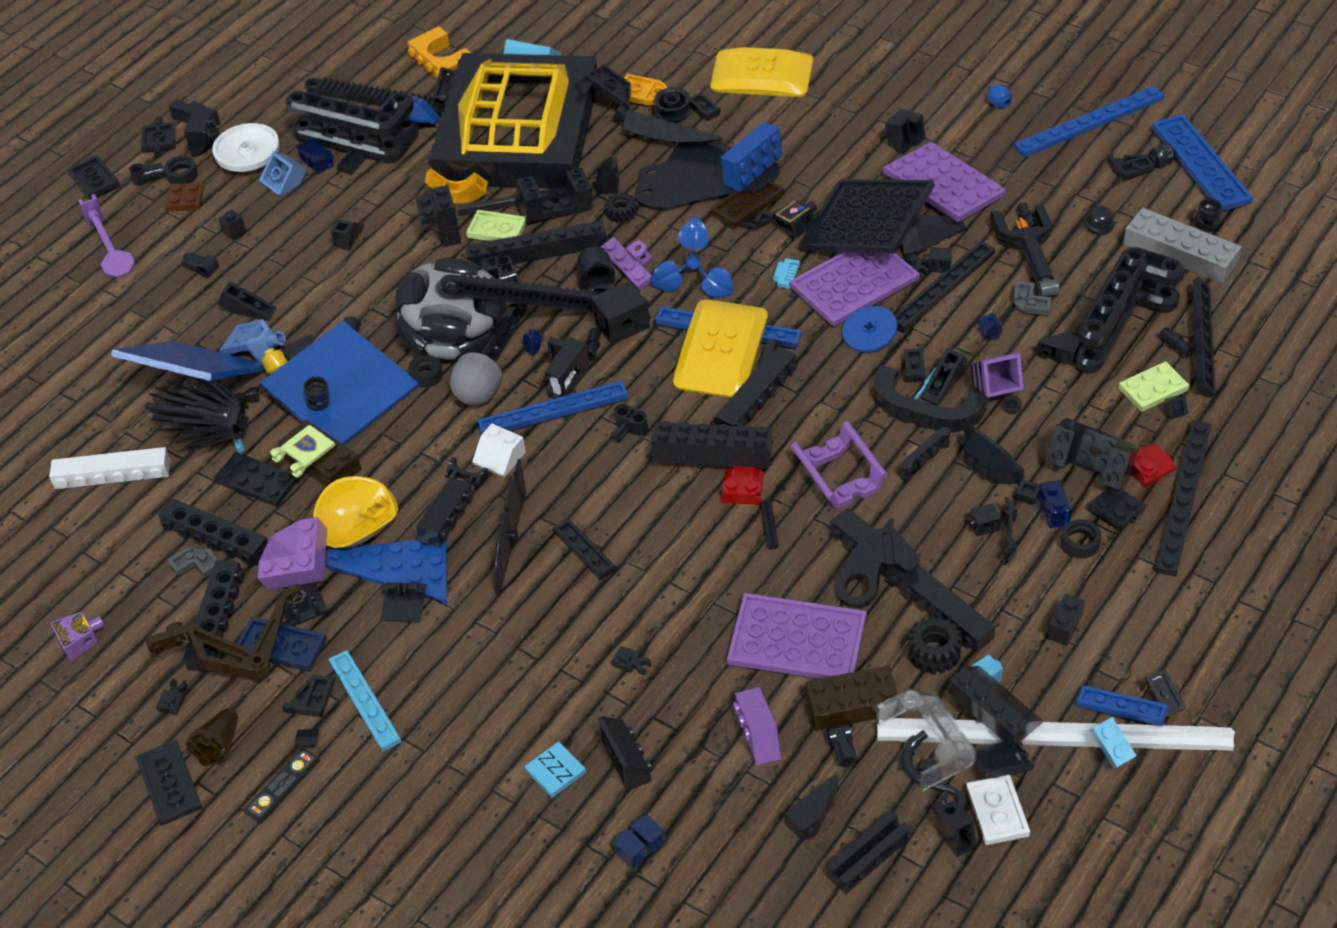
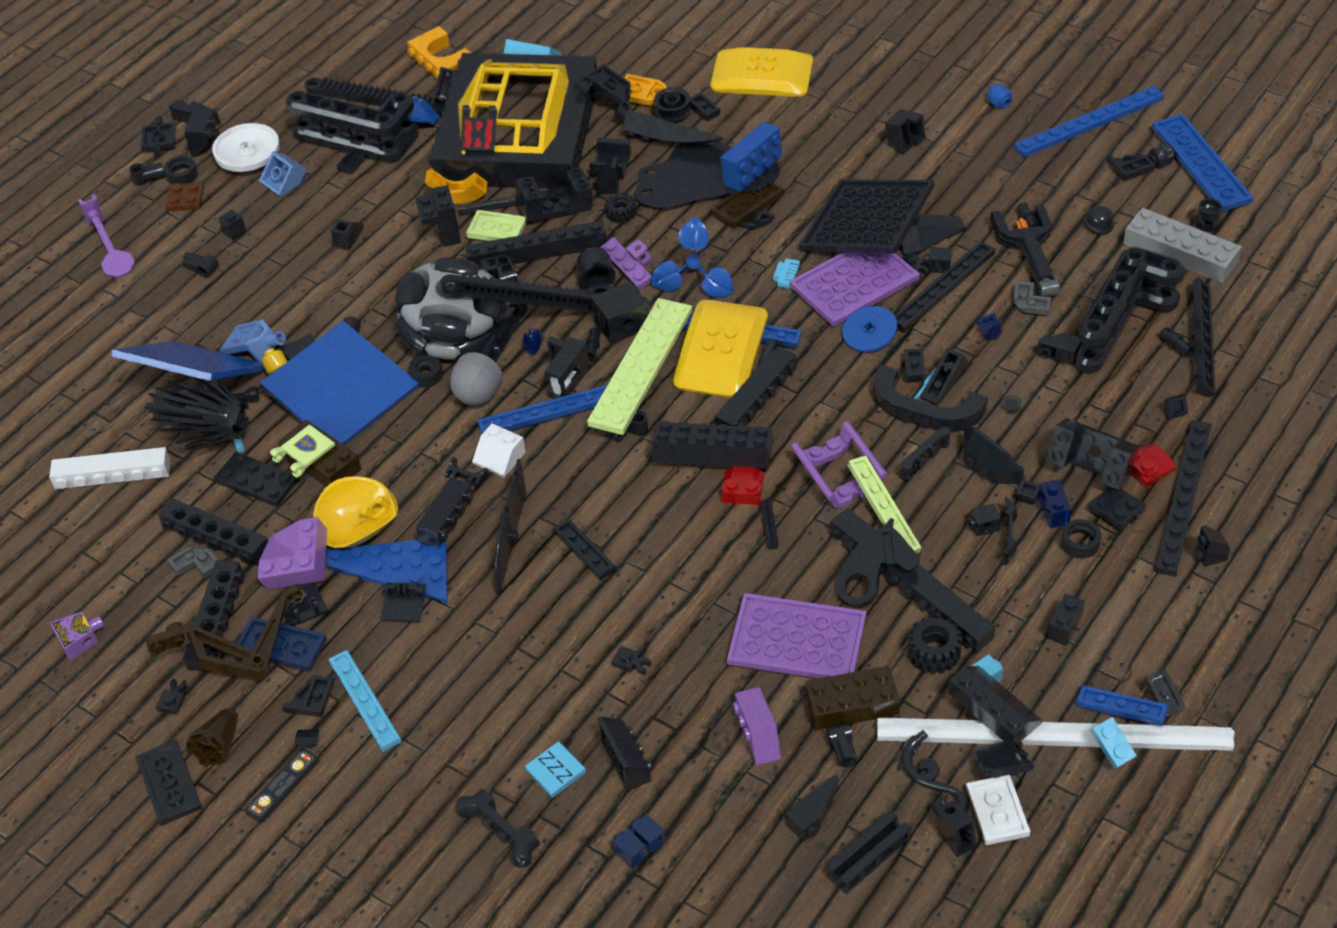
black plate [67,155,120,199] -> none
black slope [217,281,277,321] -> none
clear blue brick [297,137,334,175] -> none
black wheel [303,376,330,411] -> none
black torso [772,200,817,238] -> none
clear windscreen [876,689,976,791] -> none
medium lavender plate [883,141,1007,222] -> none
medium lavender slope [970,352,1024,397] -> none
yellowish green plate [1118,361,1189,412] -> none
none -> black plate [457,789,540,867]
none -> flag [460,105,498,152]
none -> yellowish green plate [587,298,692,435]
none -> black panel [589,137,632,180]
none -> yellowish green plate [847,456,922,553]
none -> black slope [1195,525,1230,567]

